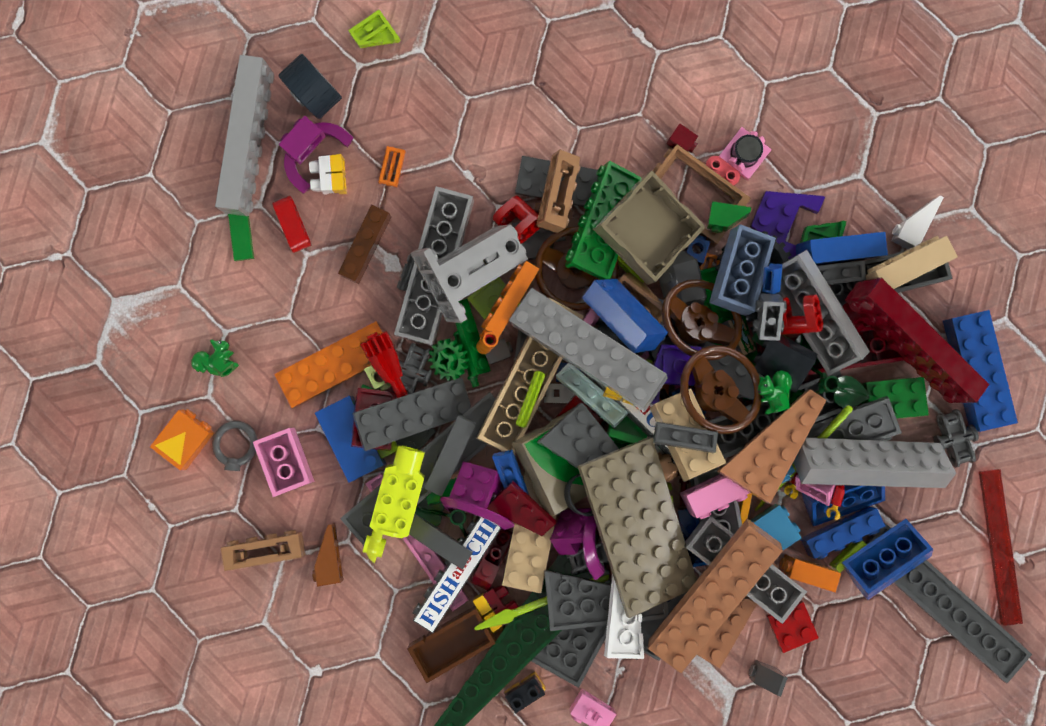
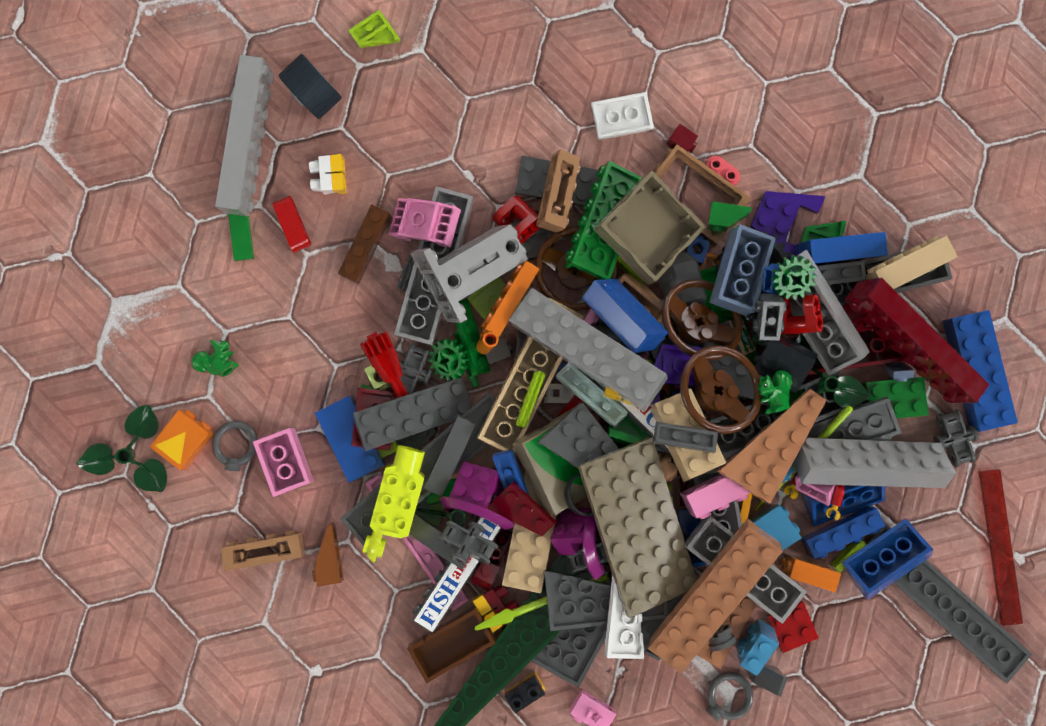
orange plate [274,321,382,408] -> none
magenta piece [278,116,354,194] -> none
orange tile [378,146,406,188] -> none
piece [719,127,772,181] -> none
white slope [891,196,944,249] -> none
none -> dark green plant [76,405,167,492]
none -> bright pink plate [388,198,461,248]
none -> dark grey axle [437,521,498,565]
none -> white tile [591,92,654,141]
none -> dark grey piece [706,672,753,722]
none -> dark grey wheel [708,624,737,651]
none -> dark azure brick [736,618,779,676]
none -> green gear [771,255,817,300]
none -> sand blue plate [884,362,914,381]

